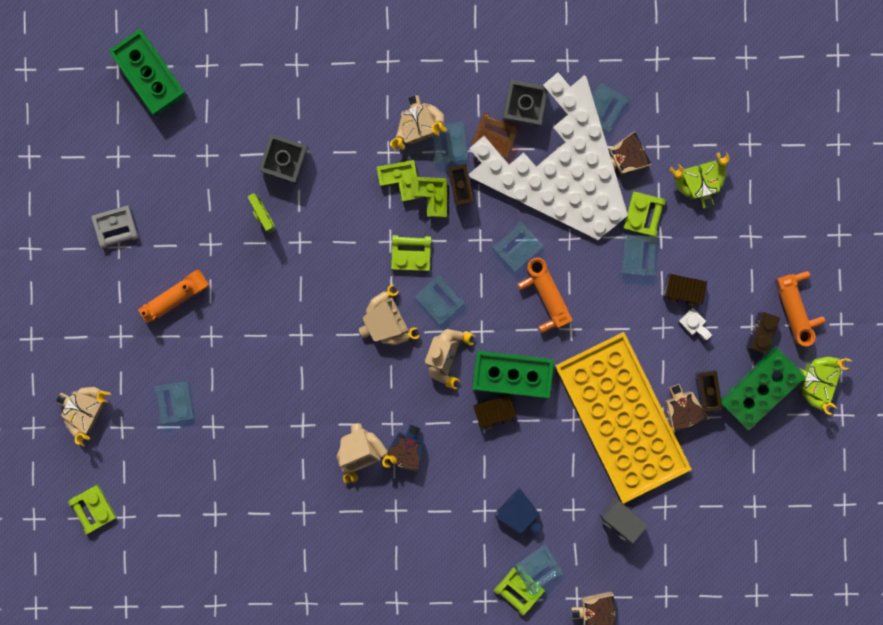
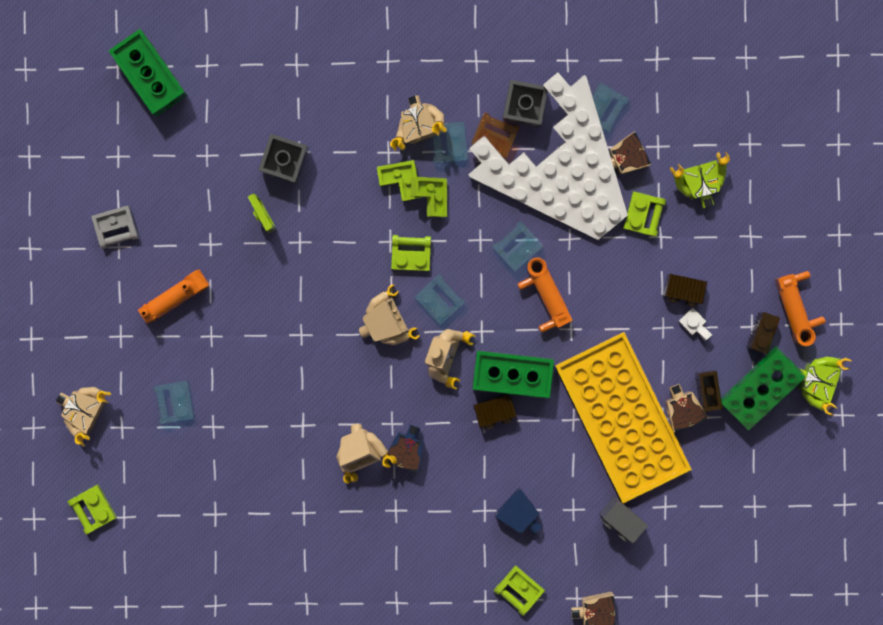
dark brown brick [448,164,474,207] -> none
clear light blue plate [514,545,563,595] -> none
clear light blue plate [621,235,659,276] -> none

